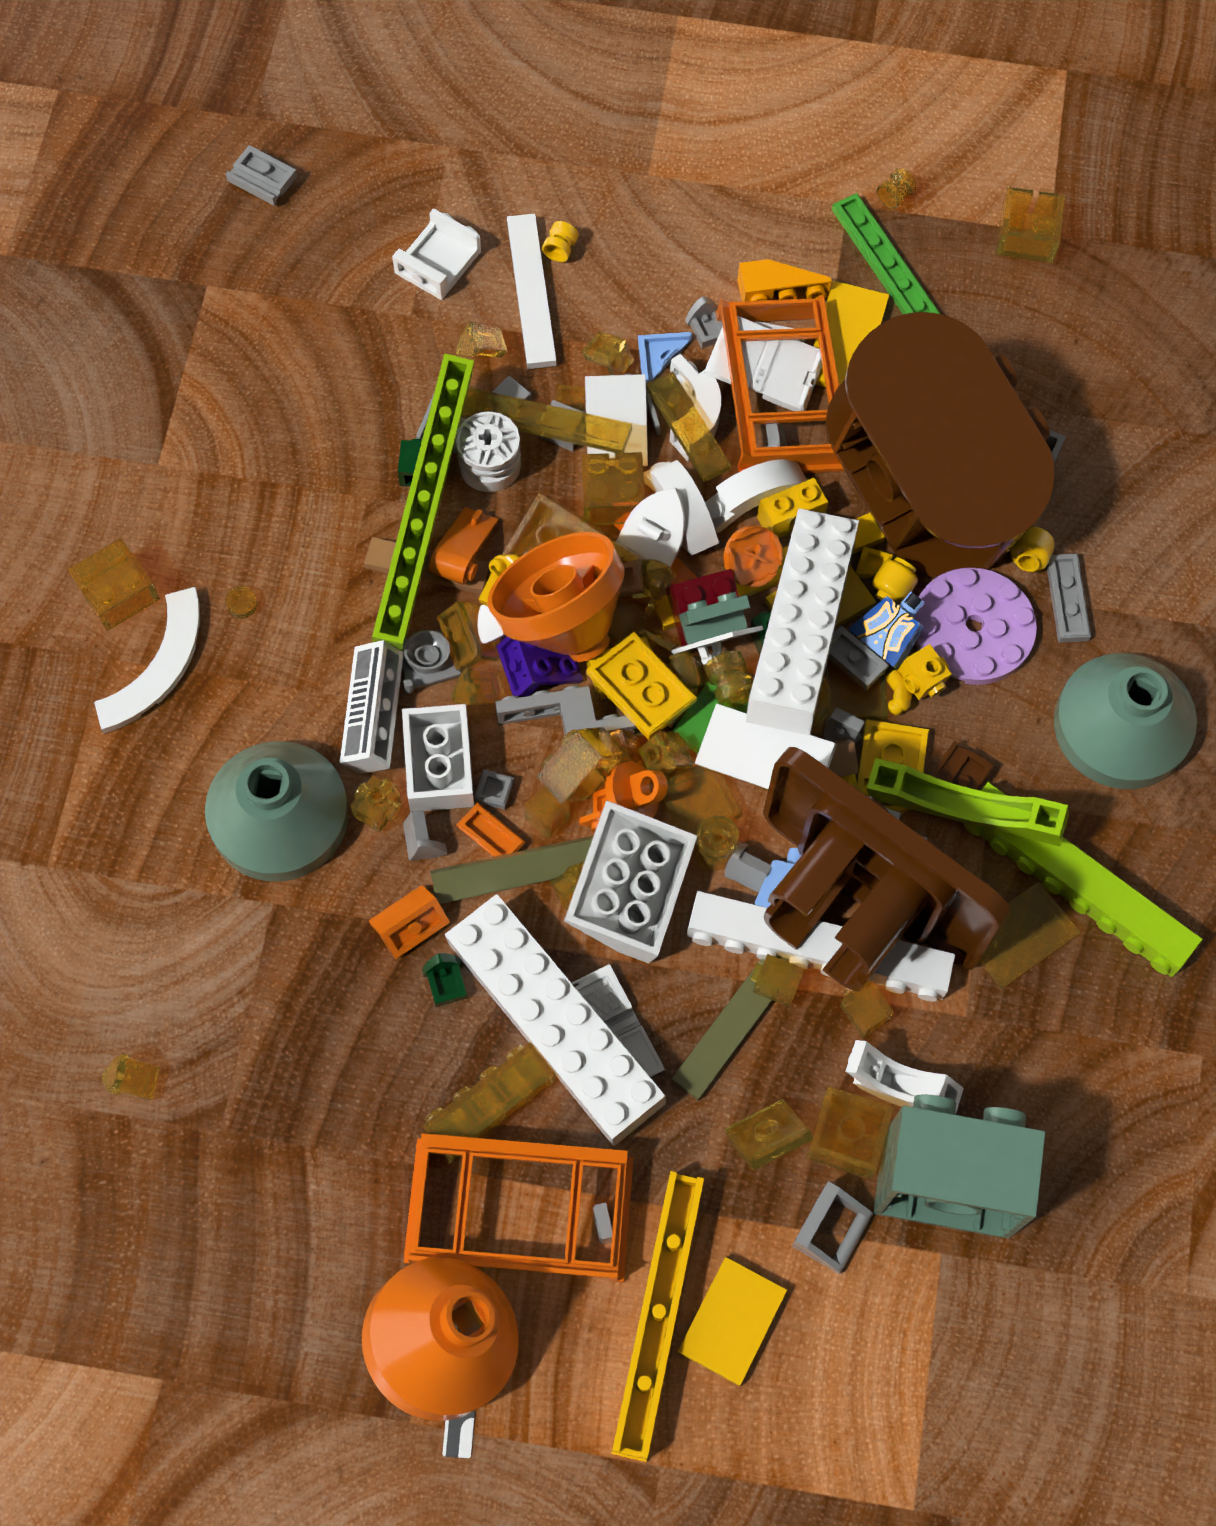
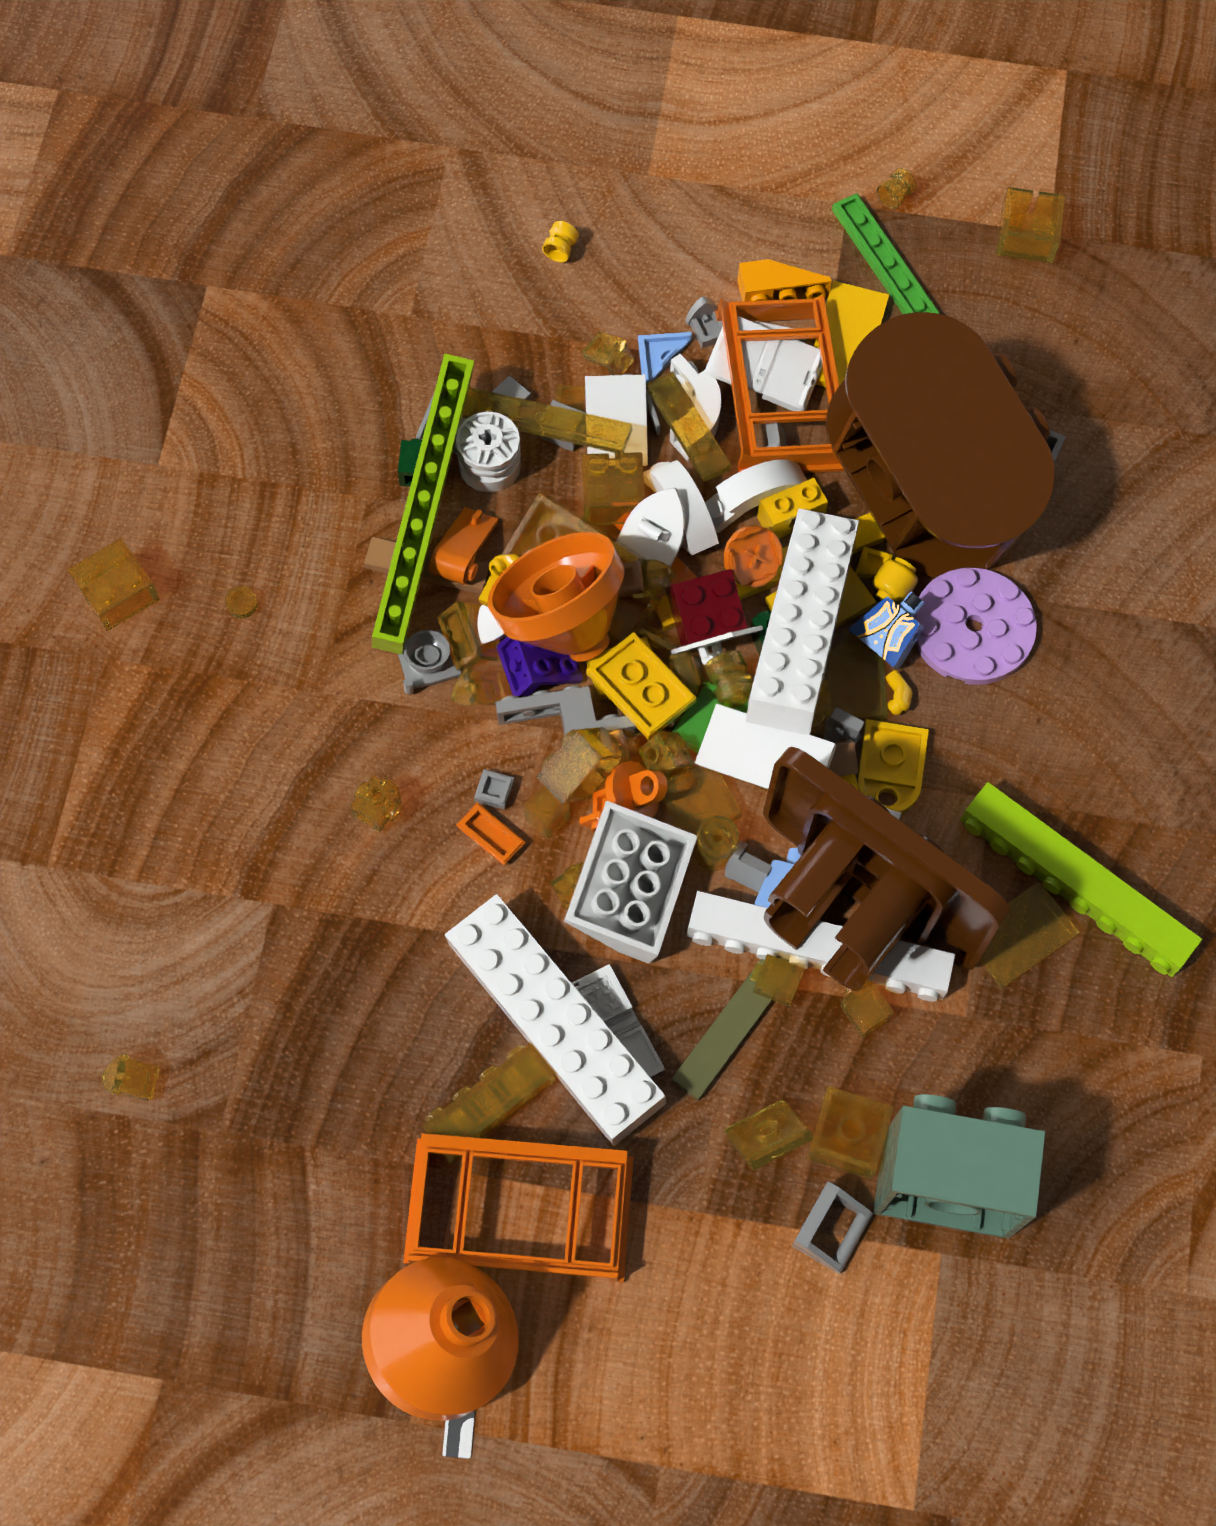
white tile [94,587,200,734] -> none
sand green cone [205,741,349,882] -> none
light grey plate [226,145,297,206] -> none
white brick [340,640,404,774] -> none
orange panel [369,885,450,959] -> none
white panel [392,209,481,300] -> none
white brick [402,704,474,812] -> none
light grey tile [403,810,448,860] -> none
dark green tile [422,953,467,1007] -> none
olive tile [430,835,594,904] -> none
clear yellow tile [456,321,508,358] -> none
white tile [507,214,556,369] -> none
light grey tile [593,1203,612,1245] -> none
yellow tile [611,1171,704,1462] -> none
yellow tile [677,1257,787,1387] -> none
sand green bracket [679,592,750,645] -> none
light grey plate [828,625,888,691] -> none
white arch [845,1040,964,1114] -> none
lime arch [867,758,1069,847] -> none
yellow brick [898,644,952,700] -> none
reddish brown plate [930,741,994,790] -> none
yellow head [1011,526,1055,572] -> none
light grey tile [1046,554,1091,643] -> none
sand green cone [1054,653,1197,789] -> none

